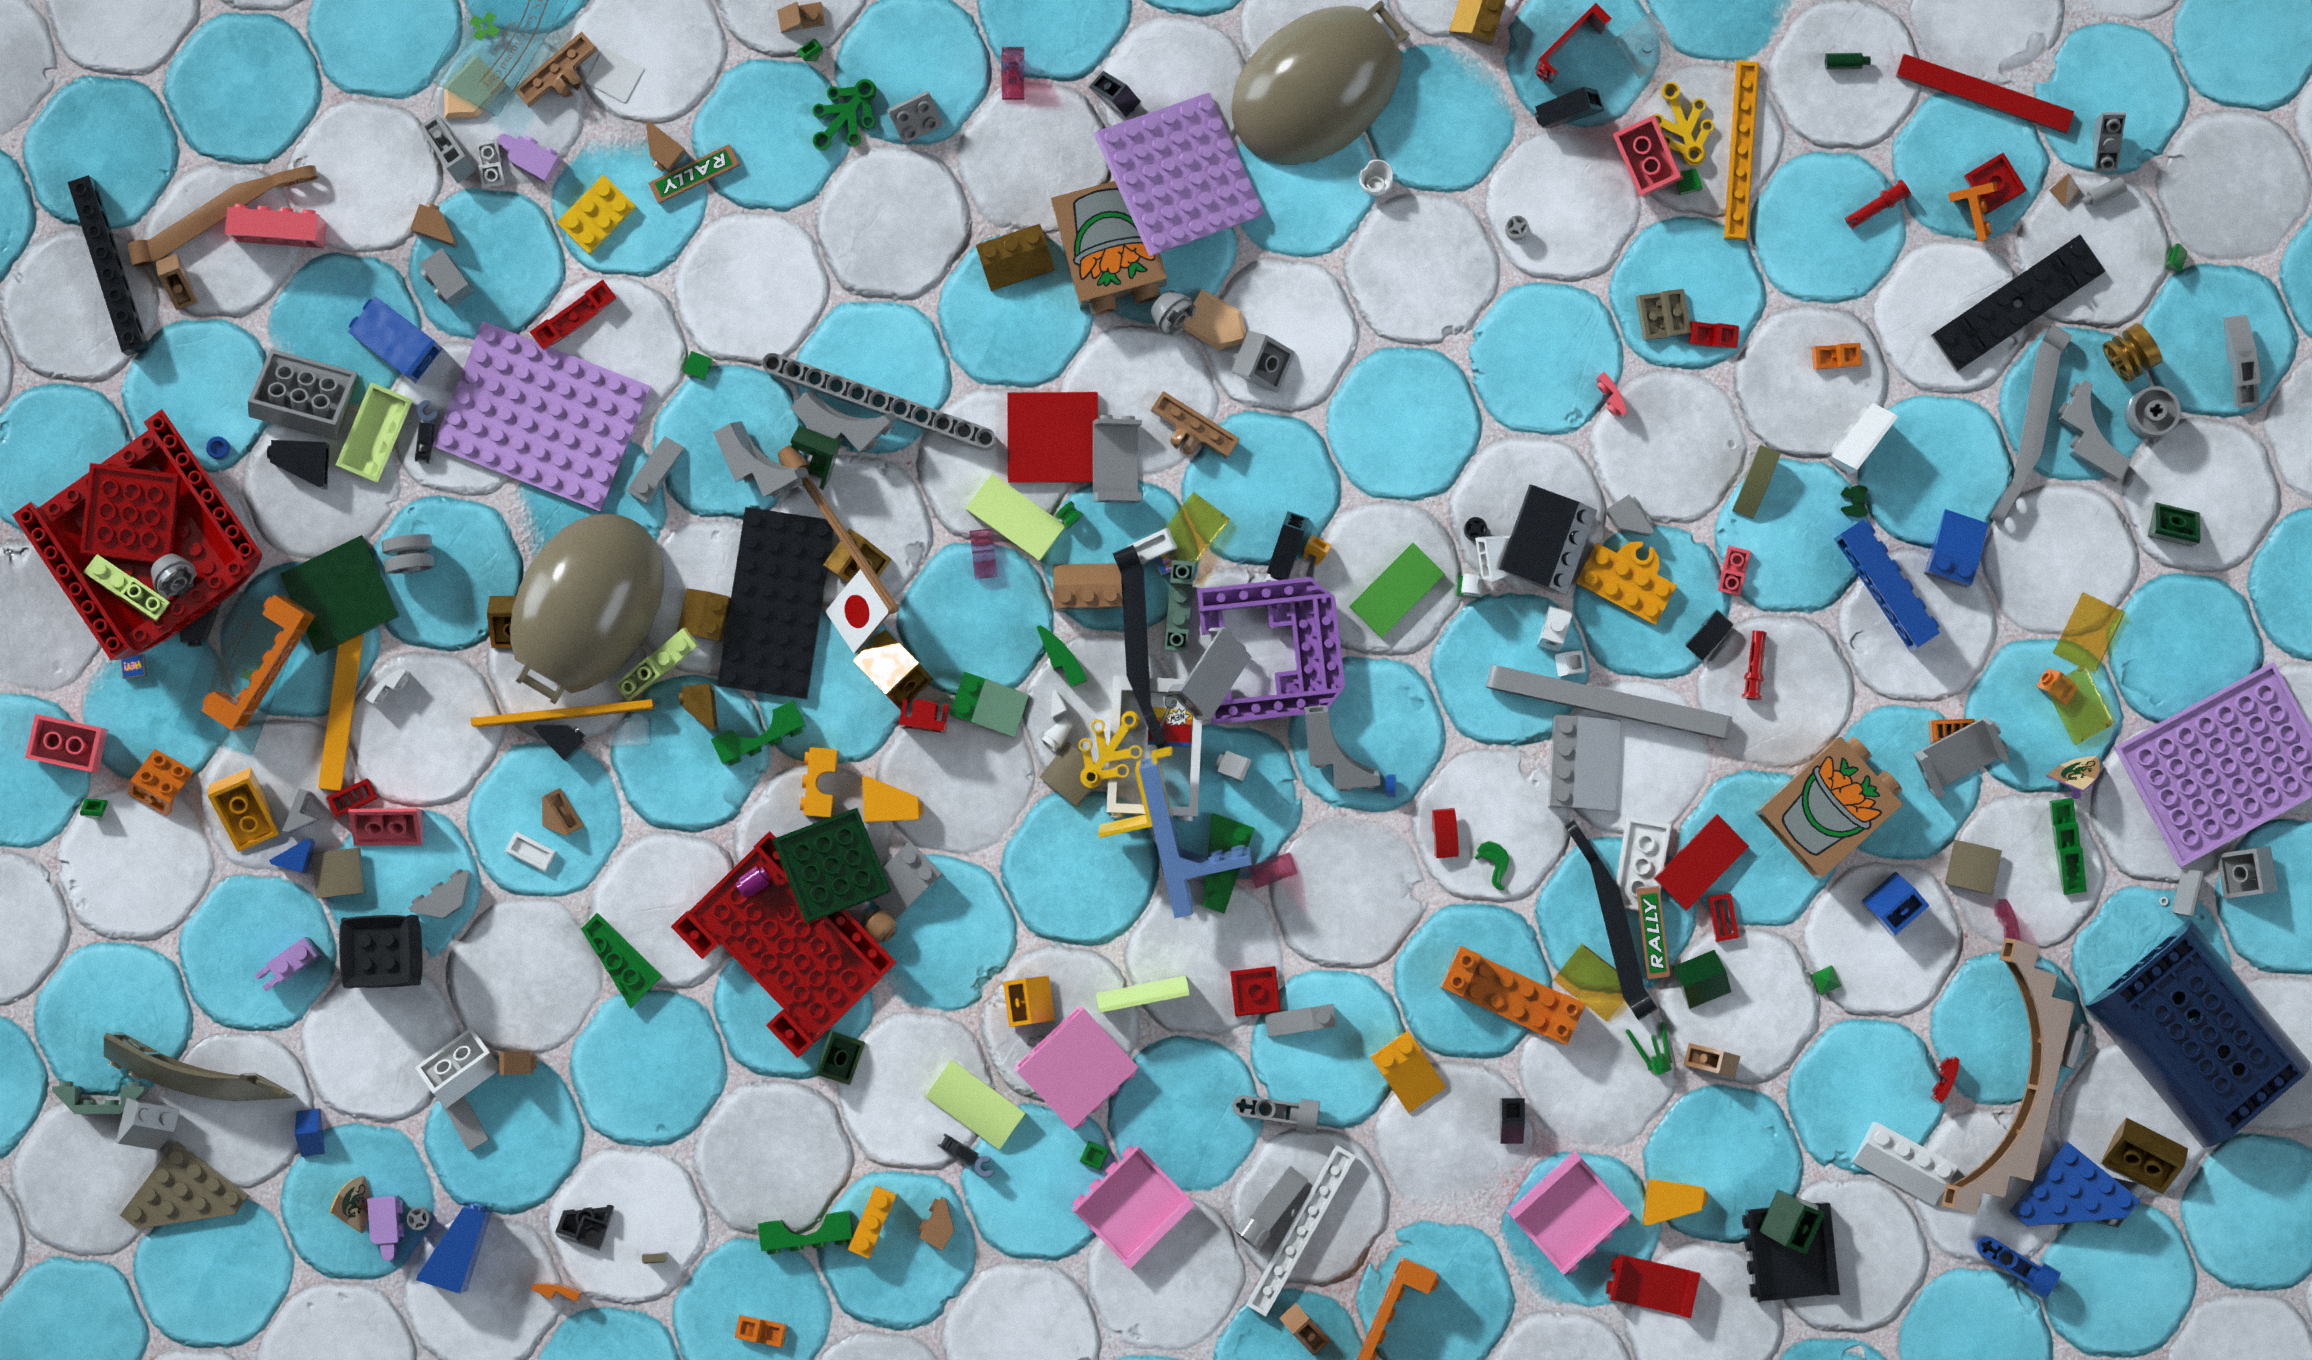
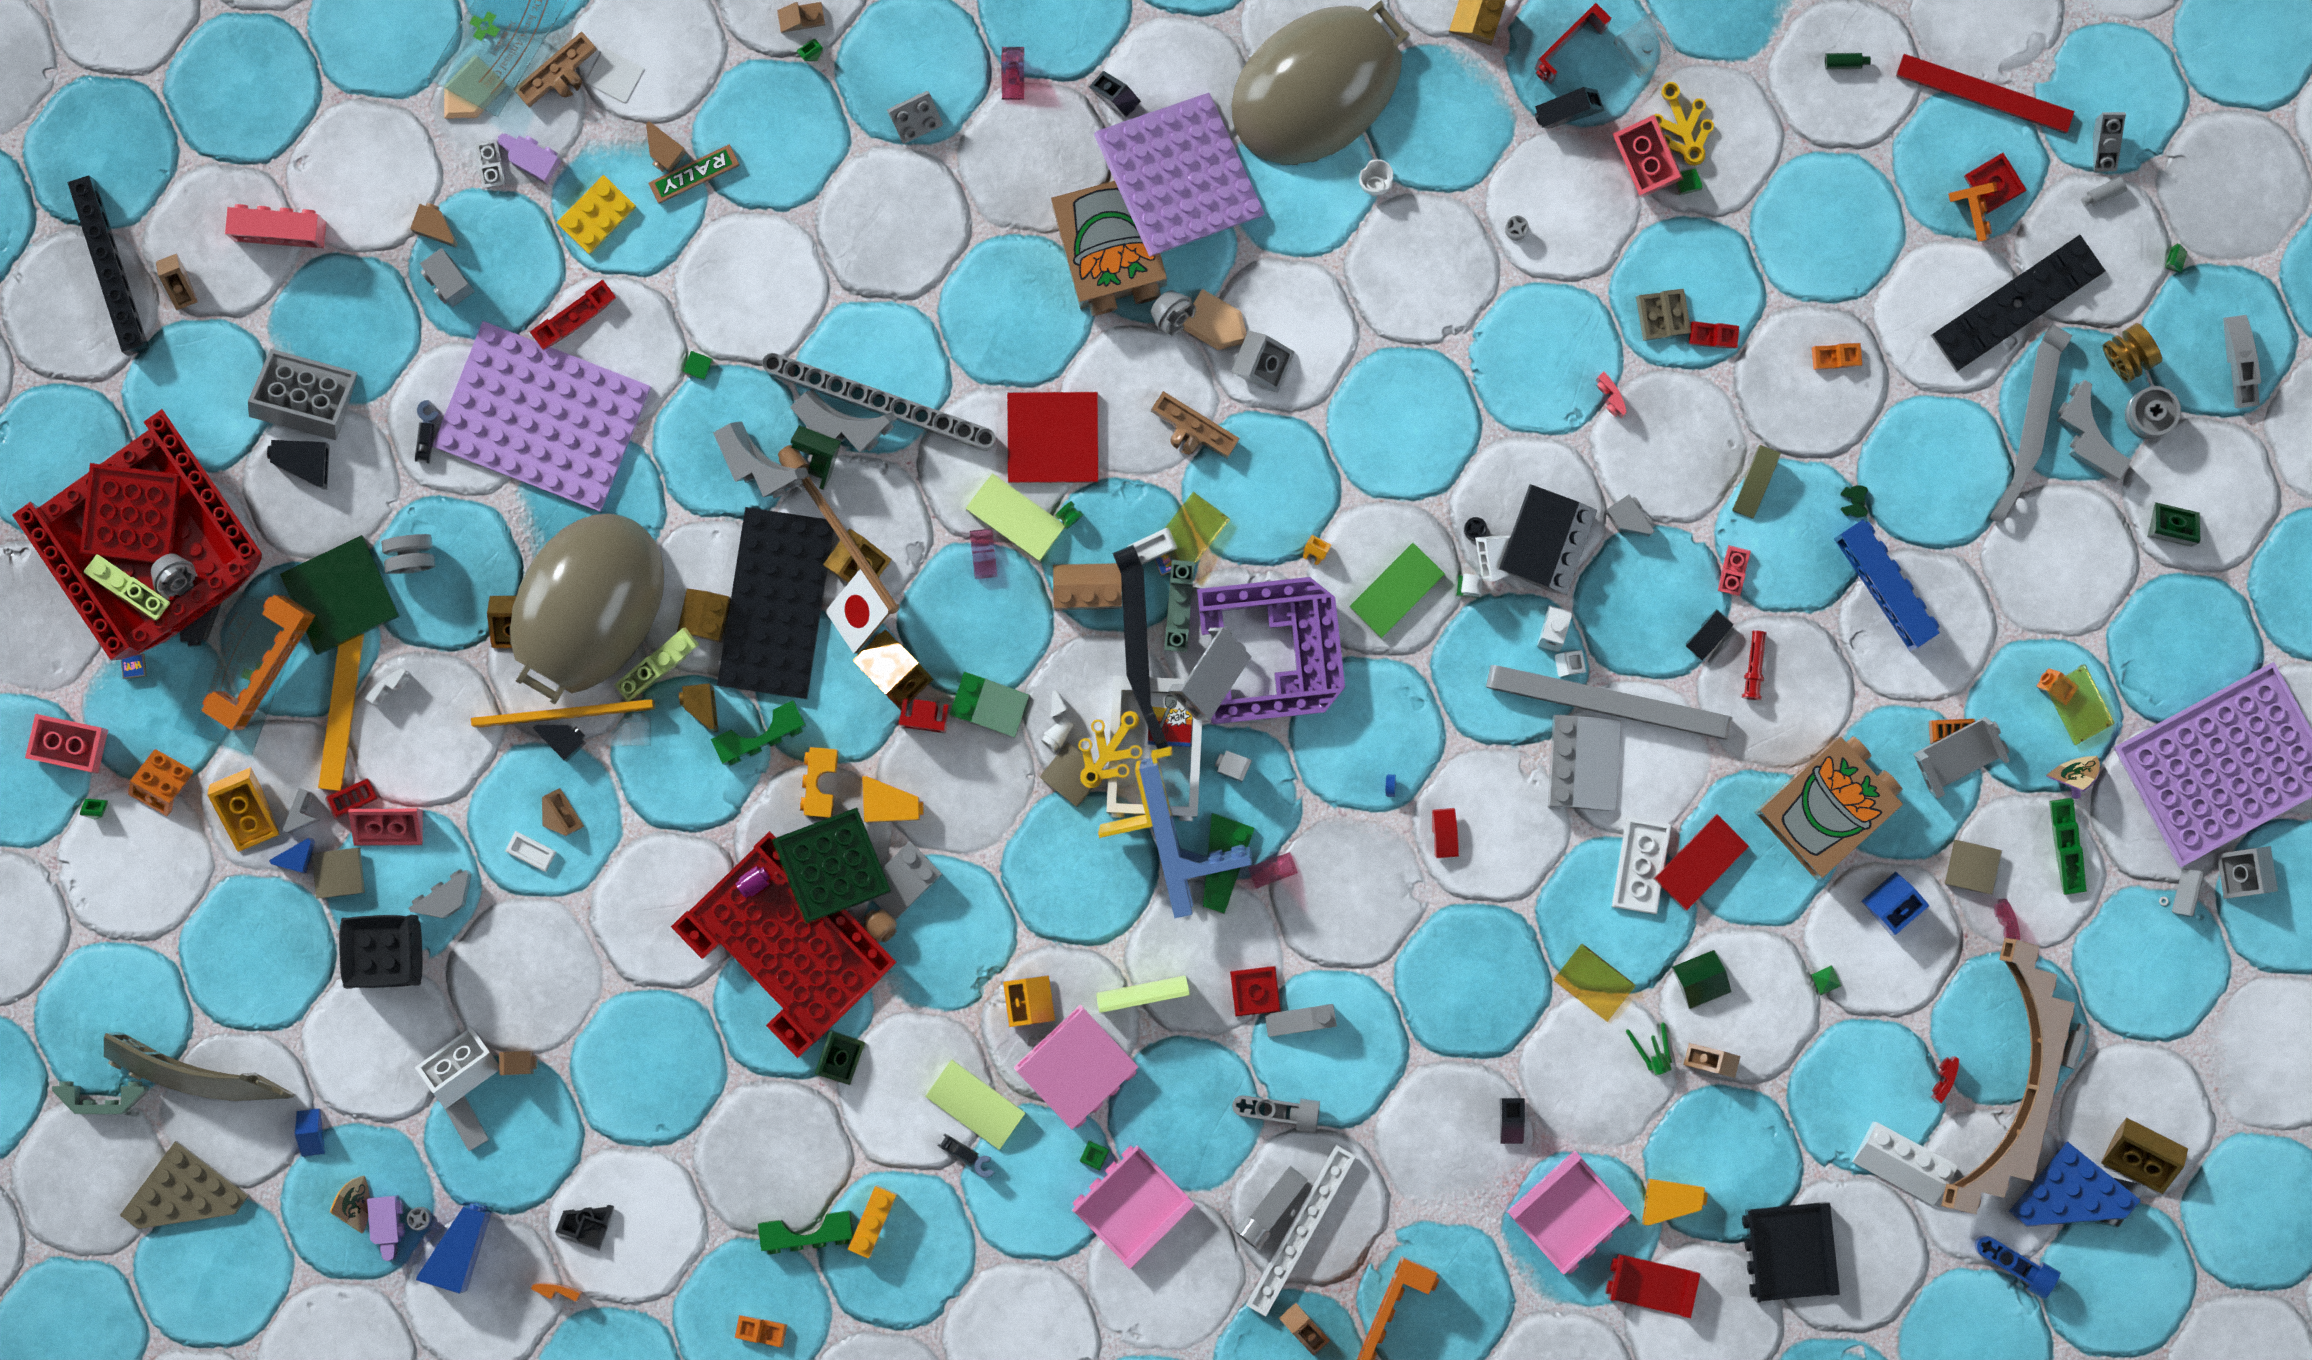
light grey slope [116,1098,180,1150] -> none
medium nougat piece [127,165,318,267] -> none
blue tile [206,436,230,460] -> none
lavender hinge [254,937,322,991] -> none
yellowish green slope [335,382,413,483] -> none
blue slope [348,296,443,384] -> none
light grey slope [419,114,476,184] -> none
green wing [581,913,663,1009] -> none
light grey slope [627,436,684,505] -> none
dark tan tile [642,1252,668,1264] -> none
green plant [812,79,877,151] -> none
medium nougat slope [917,1196,955,1251] -> none
pearl gold slope [976,224,1055,291] -> none
green slope [1037,625,1087,688] -> none
light grey panel [1093,415,1142,503] -> none
black slope [1267,511,1309,580] -> none
light grey arch [1304,705,1380,792] -> none
light orange slope [1370,1031,1446,1113] -> none
orange plate [1440,946,1586,1045] -> none
green piece [1475,841,1509,890] -> none
black piece [1565,820,1658,1021] -> none
light orange plate [1575,541,1677,625] -> none
tile [1636,886,1670,979] -> none
red tile [1707,893,1739,942] -> none
light orange tile [1724,61,1759,241] -> none
dark green slope [1759,1189,1825,1254] -> none
white slope [1829,403,1898,475] -> none
red pin [1845,179,1911,230] -> none
blue slope [1924,509,1988,588] -> none
medium nougat slope [2049,173,2081,207] -> none
clear yellow piece [2053,592,2125,673] -> none
dark blue slope [2085,919,2311,1148] -> none

